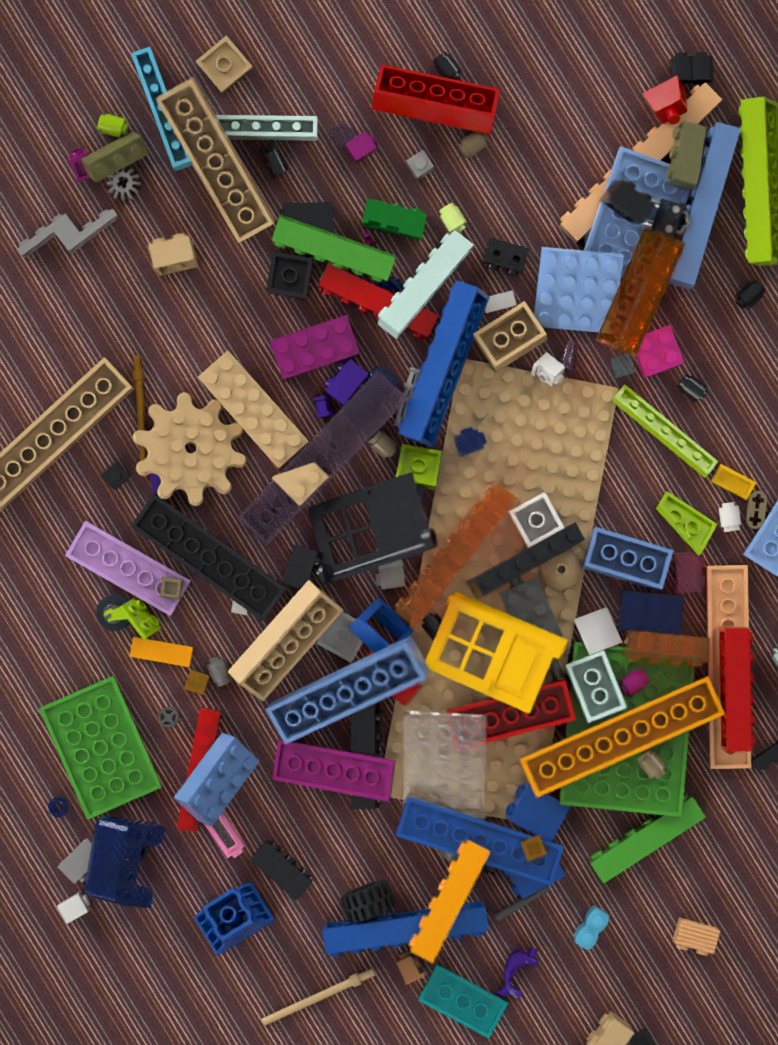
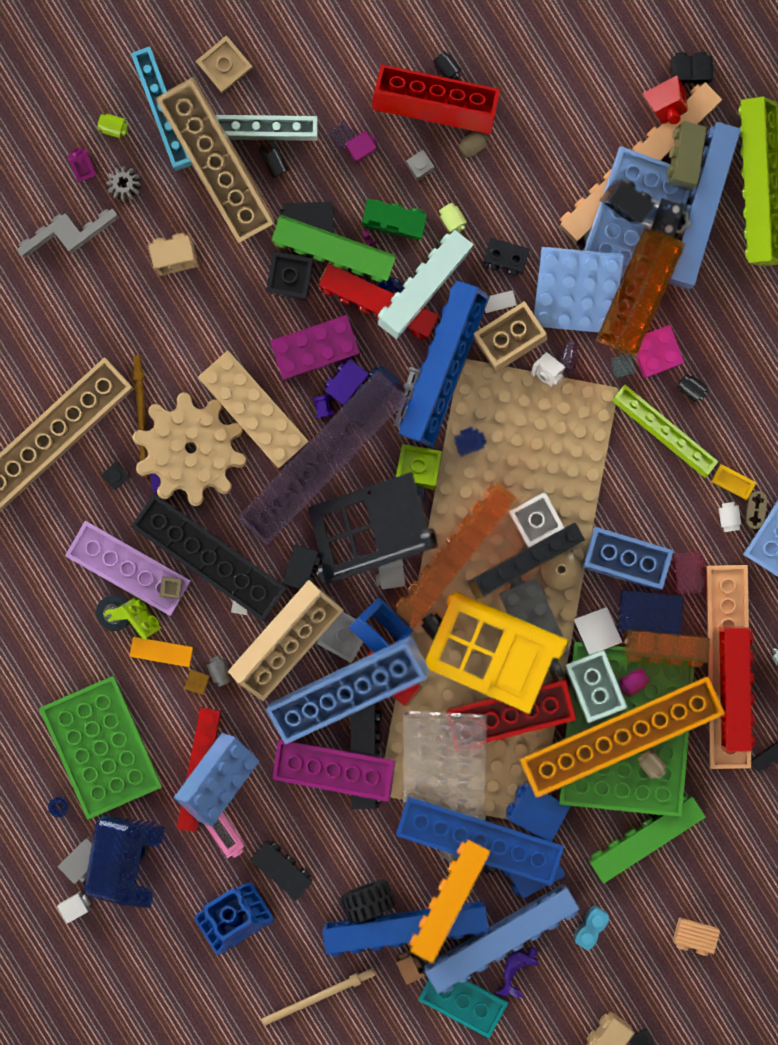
olive brick [81,131,149,182] -> none
dark grey wheel [158,706,180,728] -> none
tan wing [272,462,329,506] -> none
dark tan brick [367,429,397,458] -> none
dark grey bar [494,886,550,922] -> none
pearl gold tile [520,835,547,862] -> none
lime wing [656,491,717,555] -> none
black brick [735,280,766,310] -> none
none -> medium blue brick [424,883,580,994]

